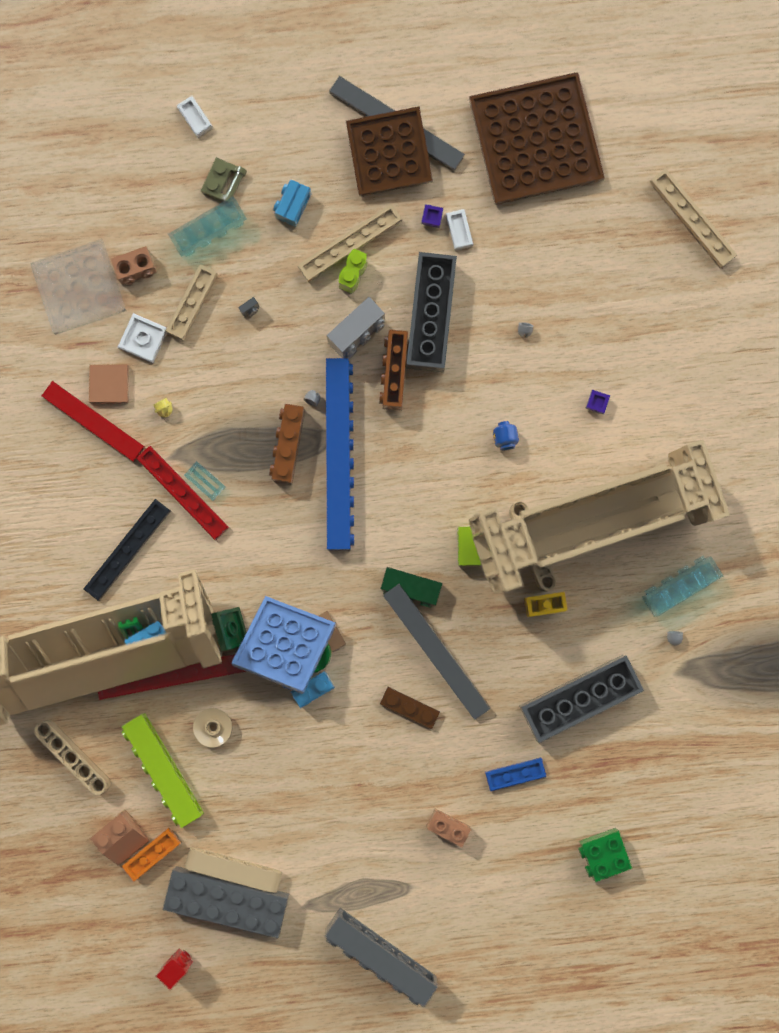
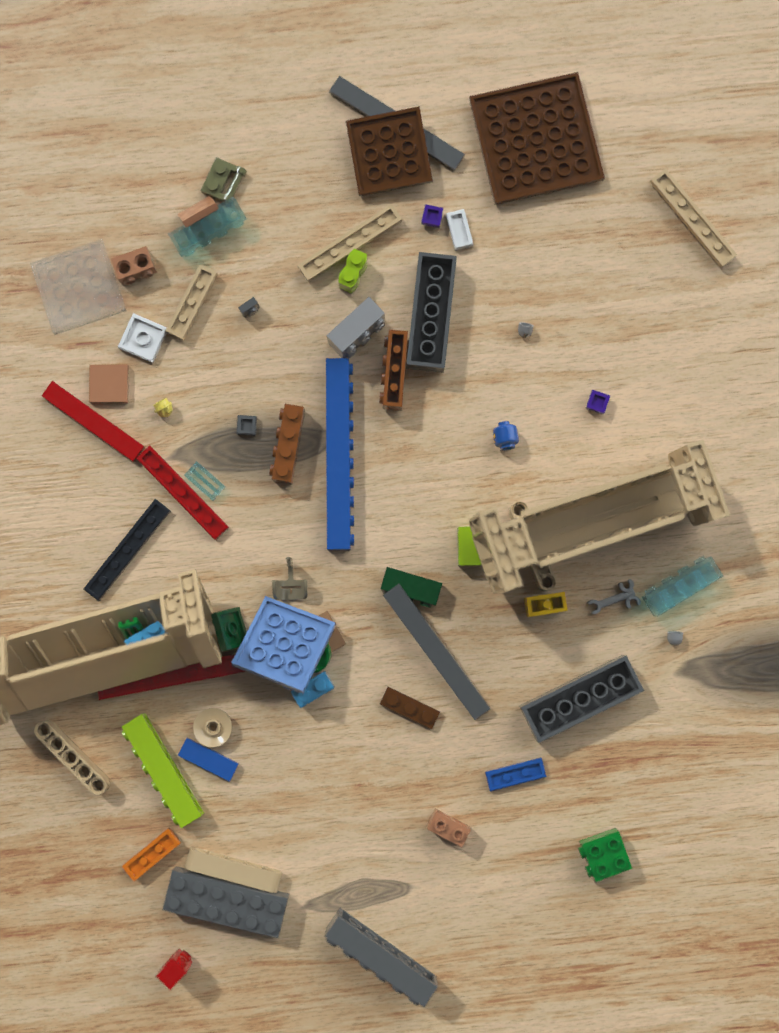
nougat slope [90,810,149,866] -> none
white tile [176,96,213,138] -> none
dark azure brick [273,179,312,227] -> none
light grey hinge [304,390,320,407] -> none
none -> nougat tile [177,196,219,227]
none -> blue tile [178,737,239,782]
none -> dark grey tile [236,415,257,436]
none -> dark tan helmet [272,557,307,600]
none -> light grey bar [587,579,641,614]

